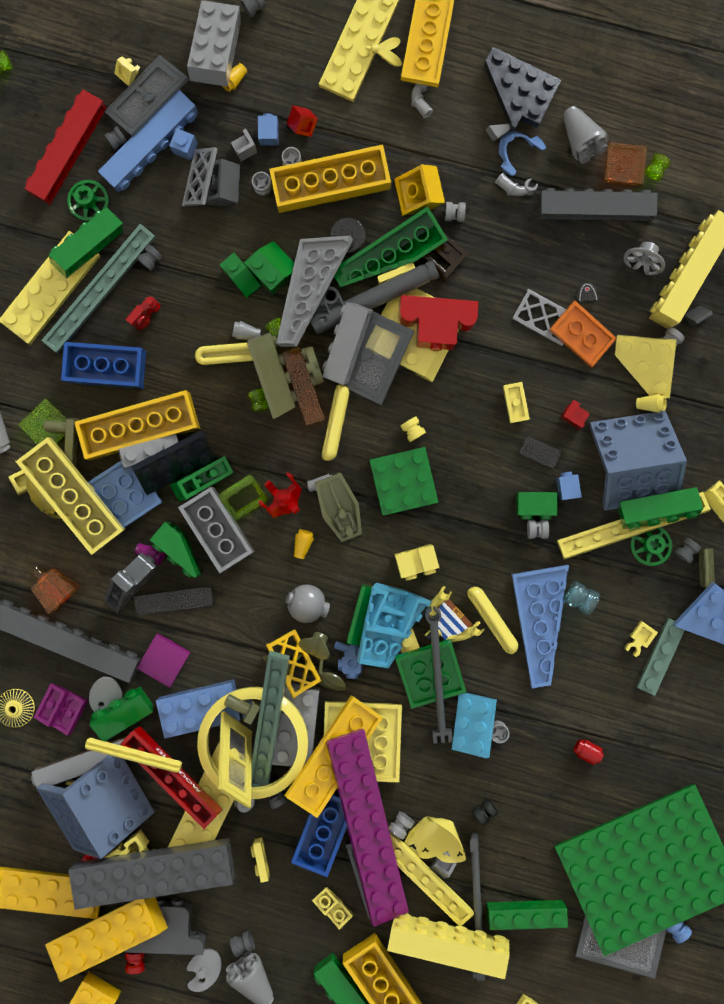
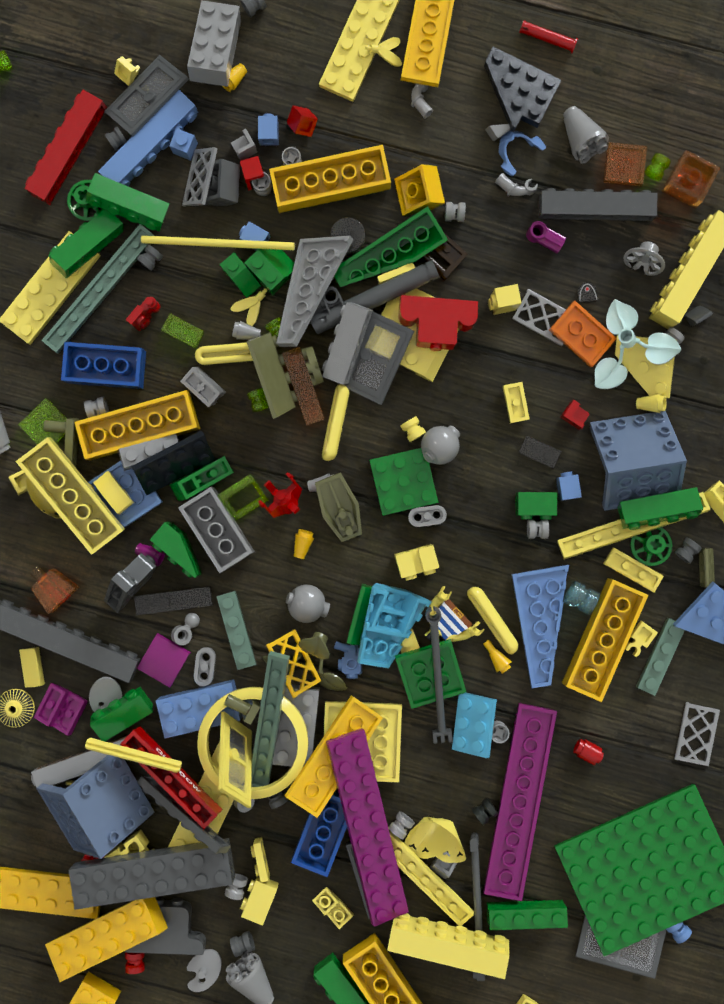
none -> light yellow slope [19,646,45,688]
none -> light grey wheel [84,397,109,418]
none -> green brick [86,173,169,232]
none -> light yellow slope [93,471,134,515]
none -> dark grey plate [137,776,231,854]
none -> light yellow piece [141,236,295,250]
none -> clear neon green plate [161,314,205,349]
none -> light grey plate [171,613,200,645]
none -> light grey hinge [180,367,226,407]
none -> light grey plate [194,647,216,686]
none -> sand green plate [216,591,257,670]
none -> light grey wheel [224,873,248,900]
none -> light yellow piece [231,288,267,326]
none -> medium blue brick [239,222,271,251]
none -> red panel [240,156,264,190]
none -> light yellow brick [240,876,279,926]
none -> light grey plate [408,505,447,527]
none -> light grey brick [421,425,460,465]
none -> yellow cone [483,640,512,674]
none -> magenta plate [483,703,557,901]
none -> light yellow brick [488,284,521,315]
none -> red pin [519,20,578,54]
none -> magenta piece [526,221,566,253]
none -> yellow brick [562,578,648,702]
none -> light aqua plant [595,299,681,389]
none -> light yellow tile [603,547,664,593]
none -> clear orange brick [662,150,720,208]
none -> light grey window [674,702,720,766]

